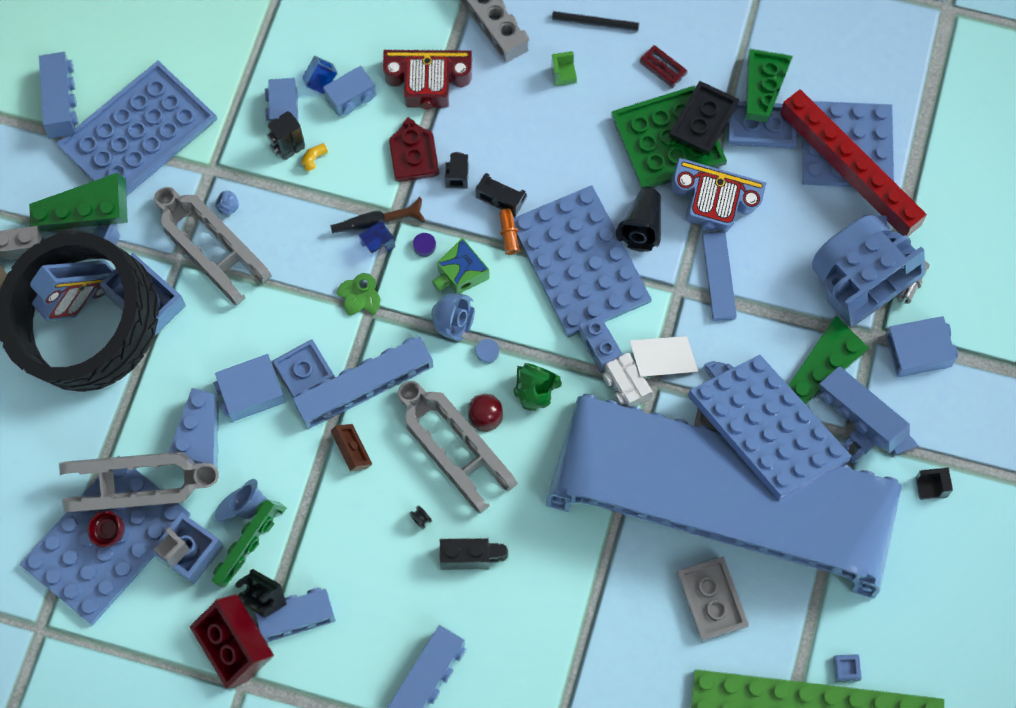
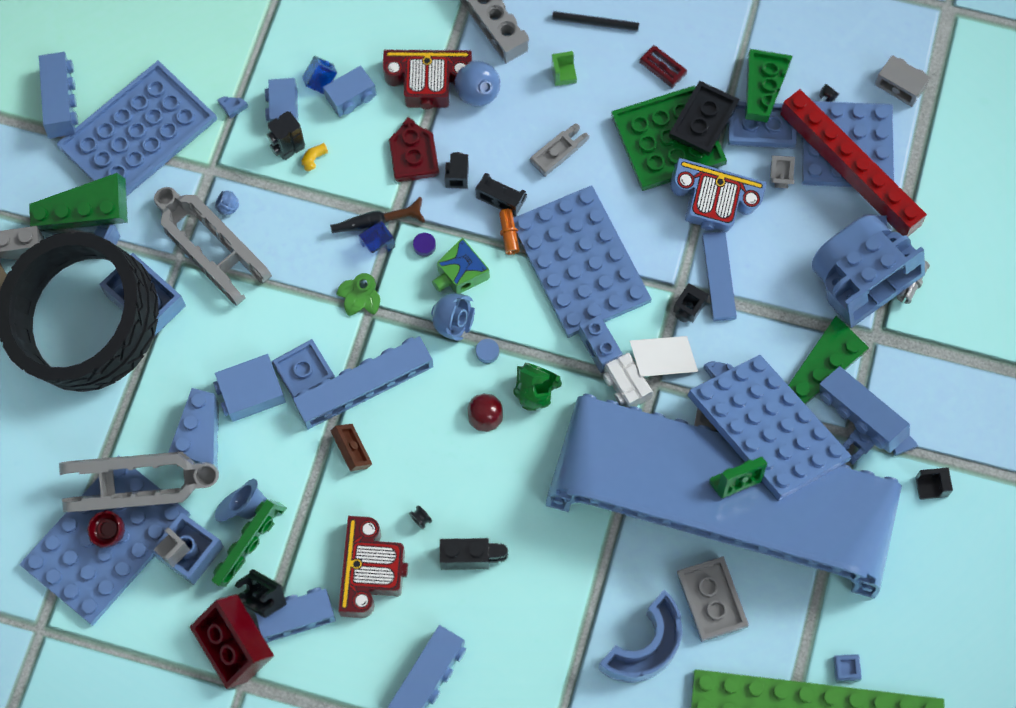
medium blue brick [30,260,114,321] -> none
light grey piece [398,381,518,514] -> none
black cone [615,187,661,252] -> none
medium blue brick [885,316,958,377] -> none
none -> medium blue tile [217,96,248,119]
none -> brick [338,516,408,618]
none -> medium blue cylinder [455,61,501,106]
none -> light grey hinge [530,123,590,176]
none -> medium blue brick [599,590,682,682]
none -> black brick [673,283,709,323]
none -> green bracket [709,456,768,499]
none -> light grey bracket [769,155,795,188]
none -> black hinge [820,83,839,102]
none -> light grey brick [875,55,930,107]

